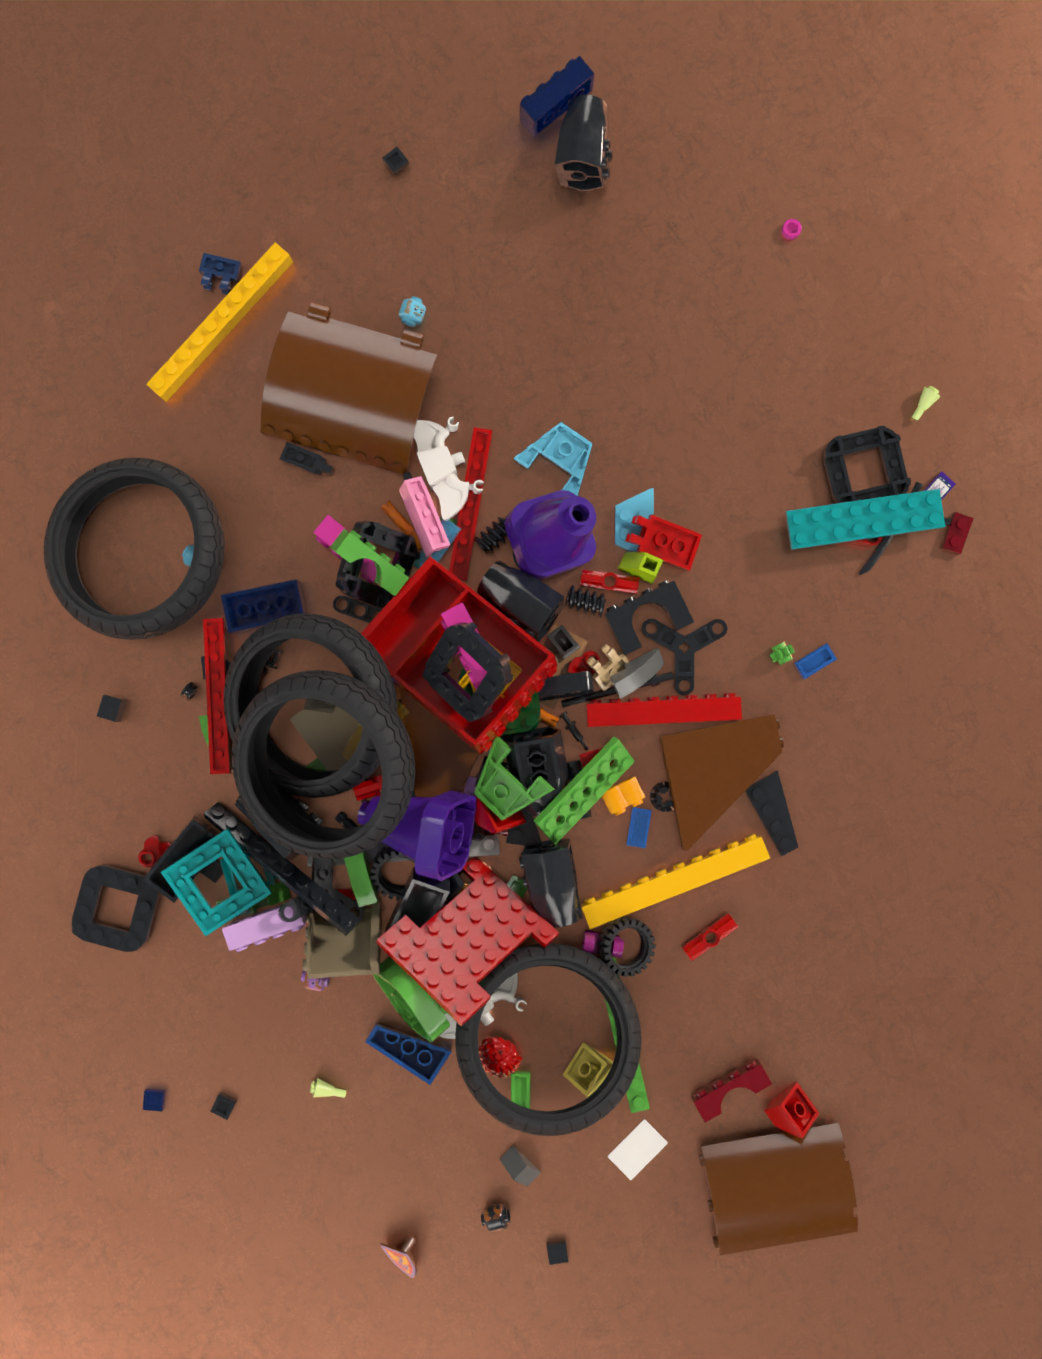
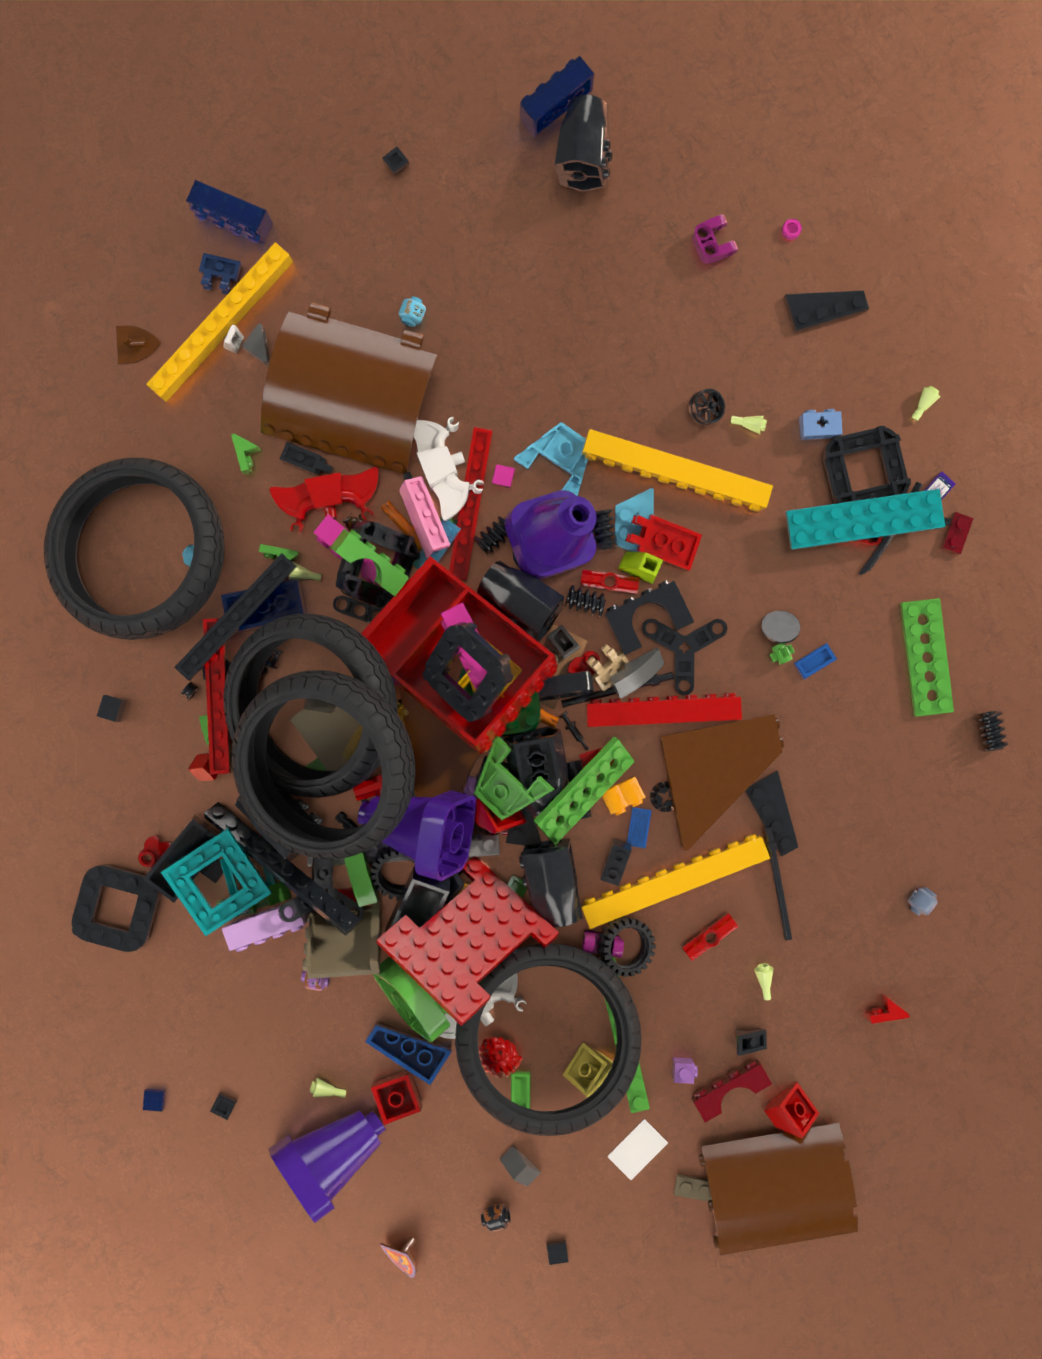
none -> reddish brown shield [116,326,161,364]
none -> black plate [174,553,297,681]
none -> clear blue brick [186,180,273,244]
none -> red panel [188,753,218,781]
none -> white slope [223,324,244,353]
none -> bright green slope [231,434,261,475]
none -> dark grey slope [242,324,270,367]
none -> bright green slope [259,544,301,562]
none -> dark purple cone [268,1110,386,1223]
none -> red torso [269,467,379,533]
none -> yellowish green cone [288,561,322,581]
none -> dark brown wheel [343,513,363,532]
none -> red brick [371,1070,422,1125]
none -> dark pink tile [492,464,515,488]
none -> yellow brick [581,429,773,512]
none -> black piece [592,509,617,551]
none -> black brick [600,838,632,886]
none -> medium lavender brick [672,1057,698,1084]
none -> dark tan plate [674,1174,711,1201]
none -> black wheel [688,389,725,425]
none -> magenta piece [692,214,738,264]
none -> yellowish green cone [731,415,767,434]
none -> black slope [736,1028,767,1056]
none -> yellowish green cone [754,963,774,1000]
none -> piece [761,611,800,644]
none -> black bar [764,826,792,940]
none -> black wing [784,290,869,332]
none -> medium blue brick [799,409,842,440]
none -> red slope [865,994,910,1024]
none -> bright green plate [900,598,954,717]
none -> sand blue head [908,886,938,916]
none -> black piece [978,711,1008,752]

